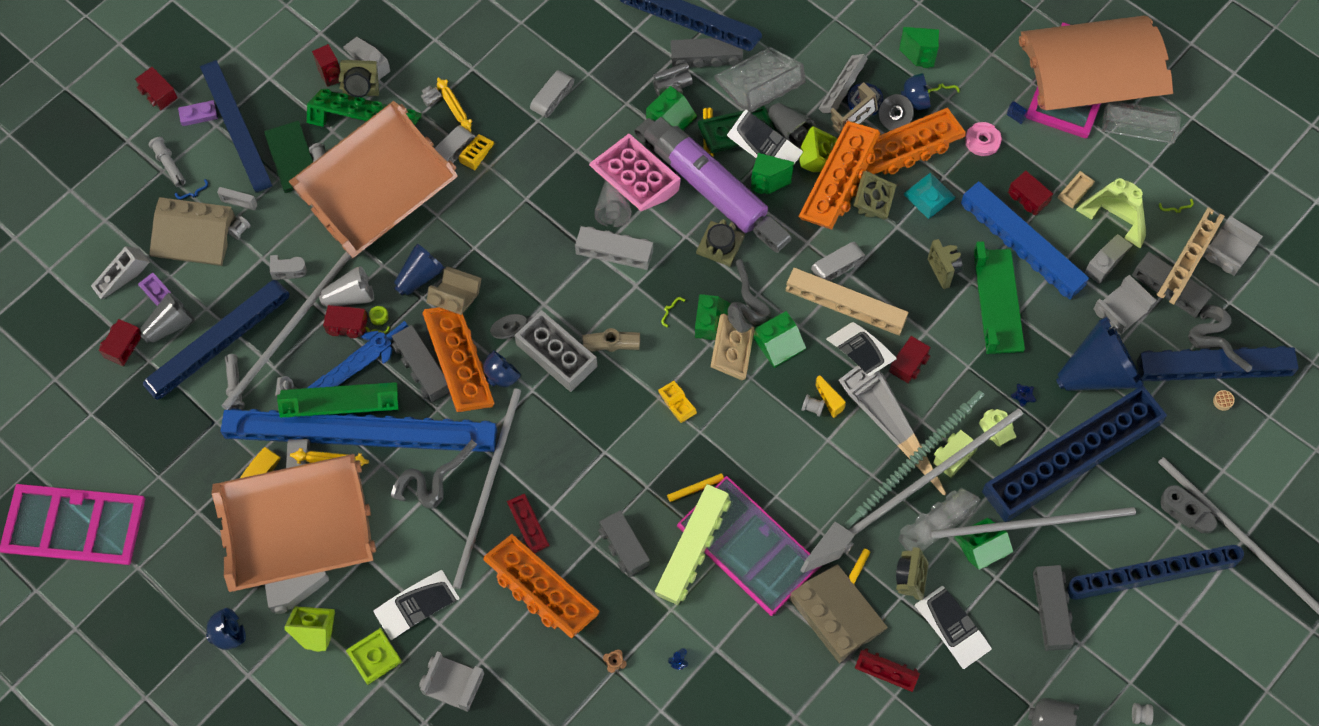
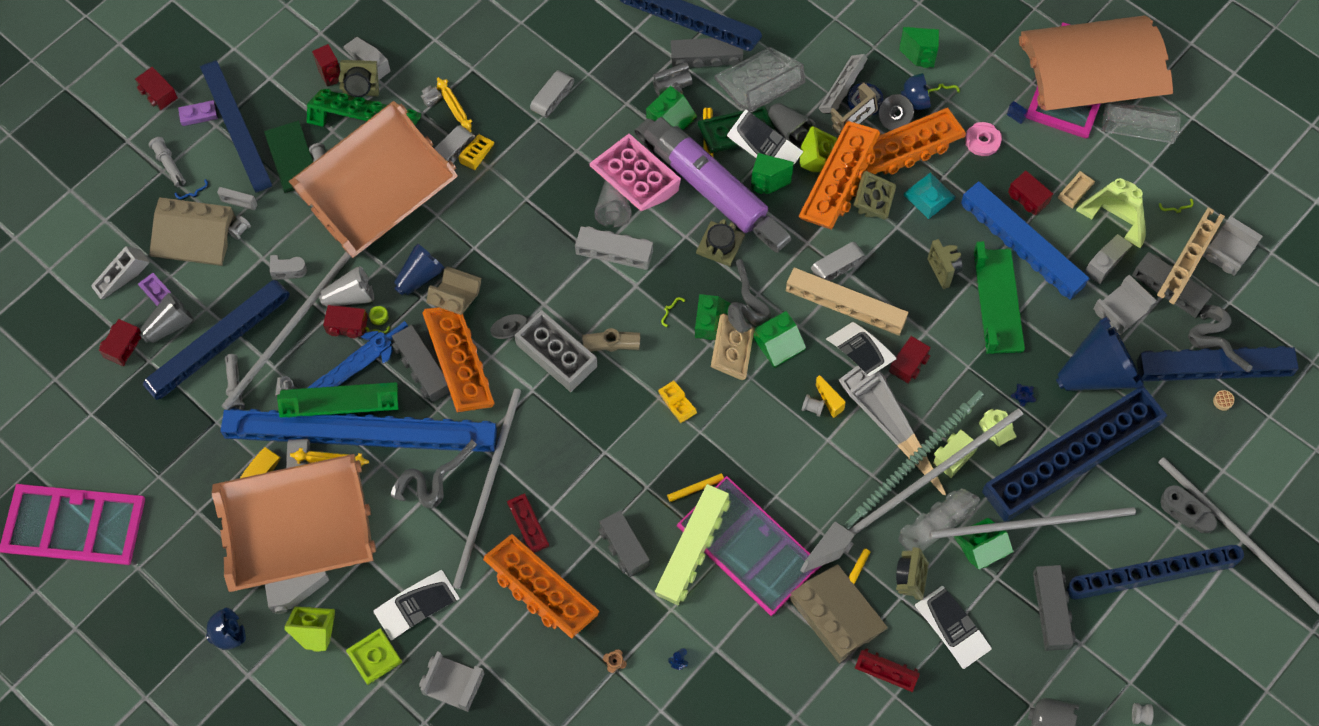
dark blue cylinder [483,350,521,387] -> none

